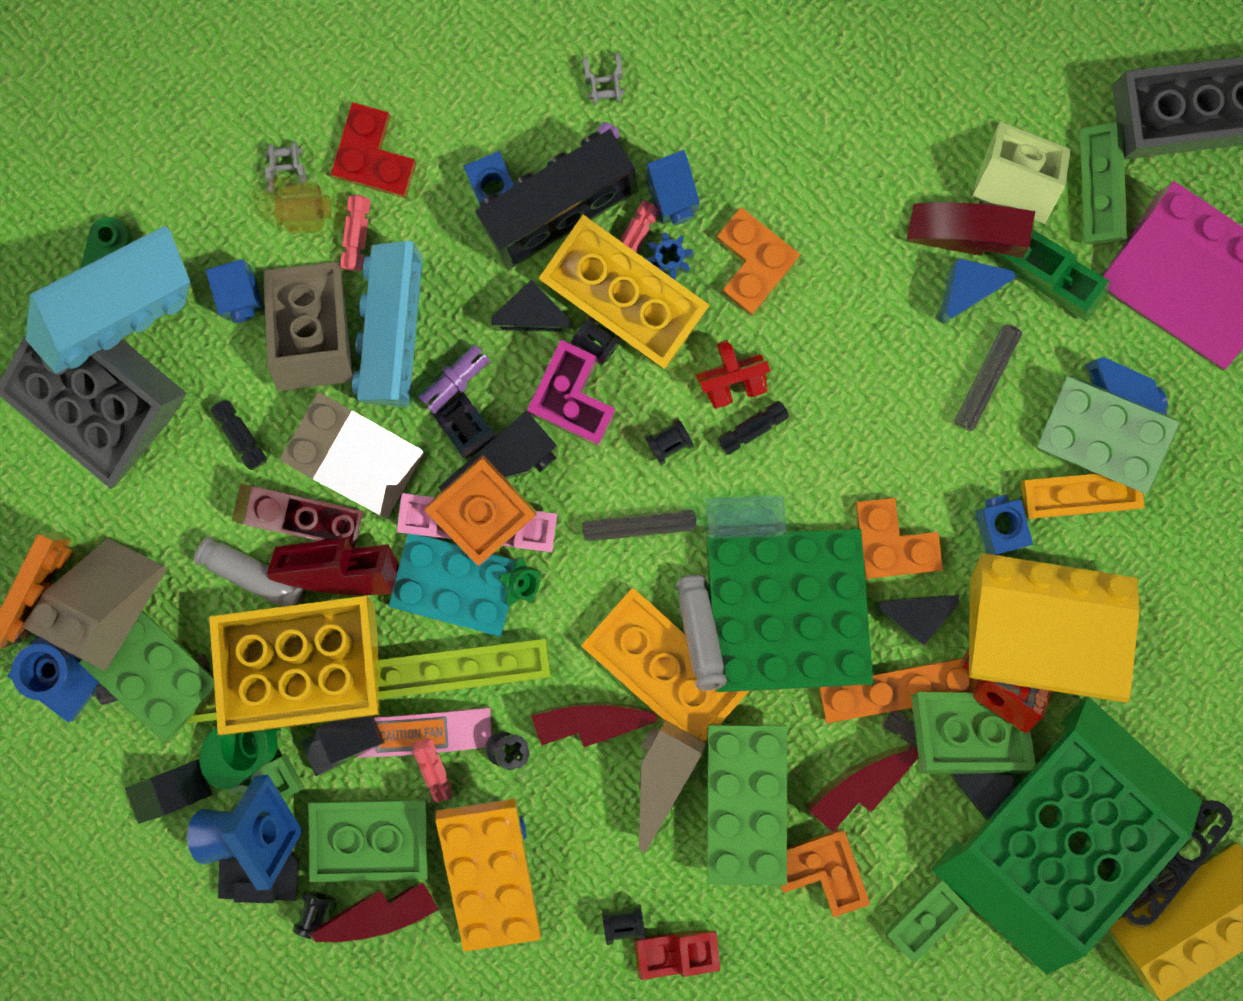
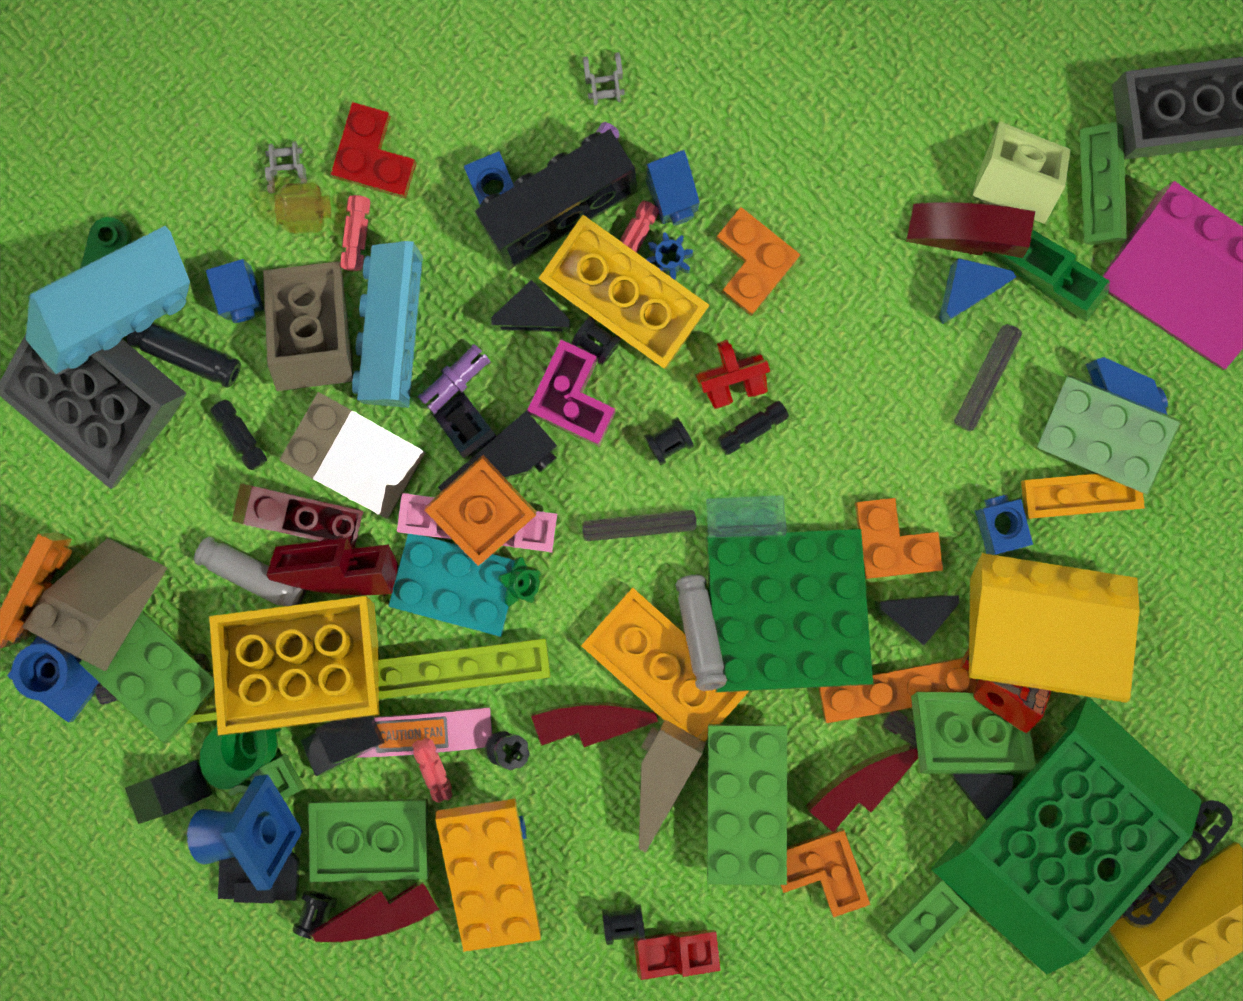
none -> black axle [126,323,241,388]

